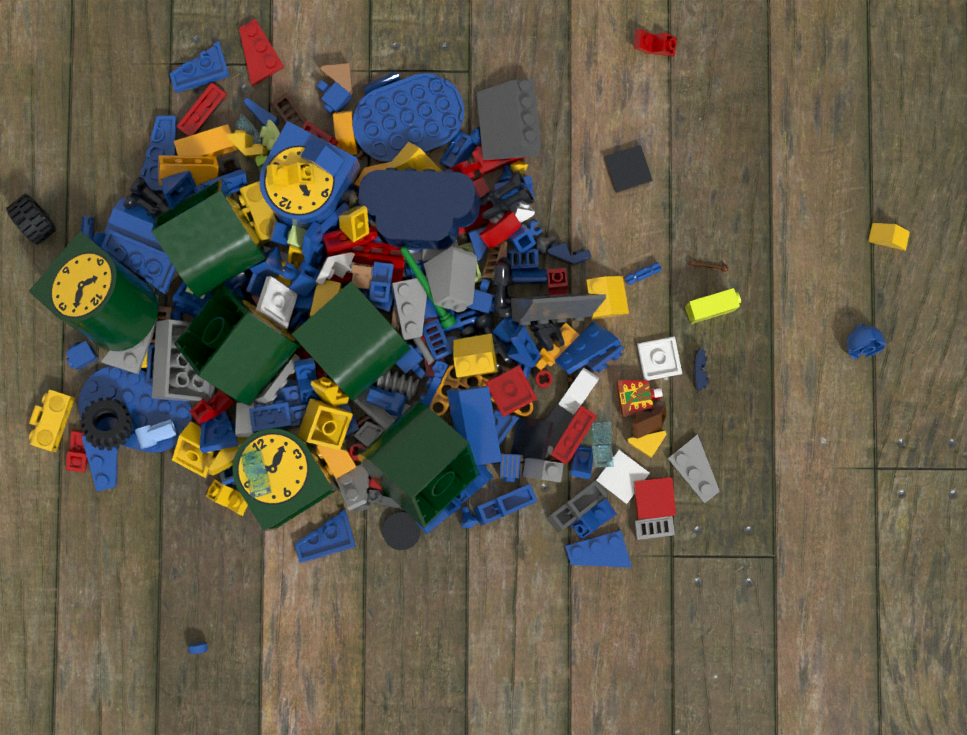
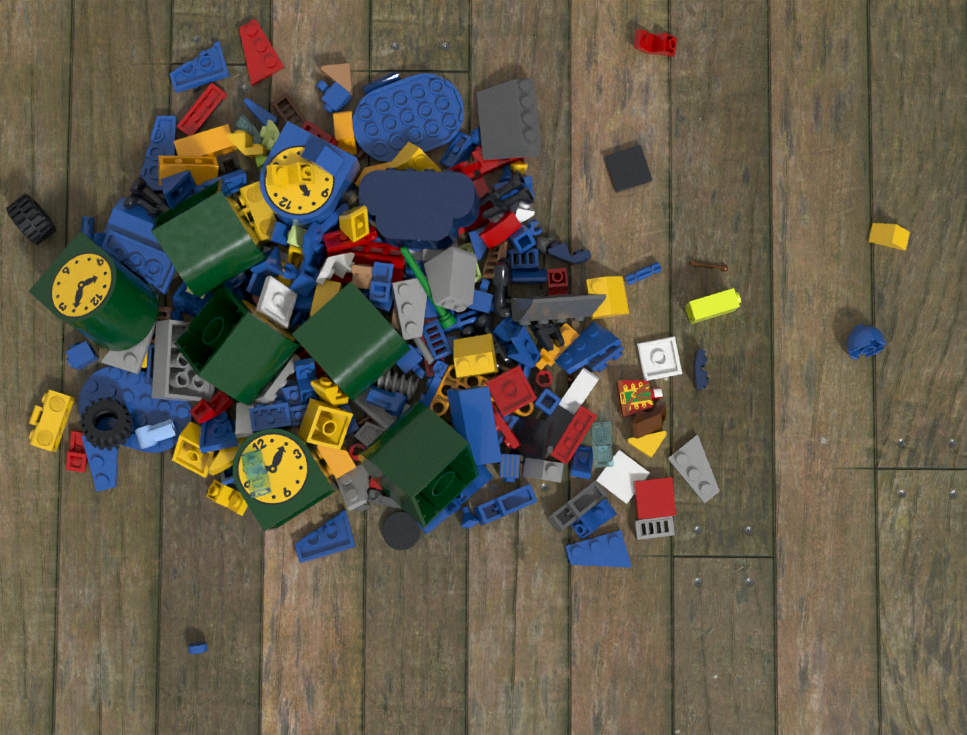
none -> red hinge [491,401,522,449]
none -> blue brick [533,388,562,417]

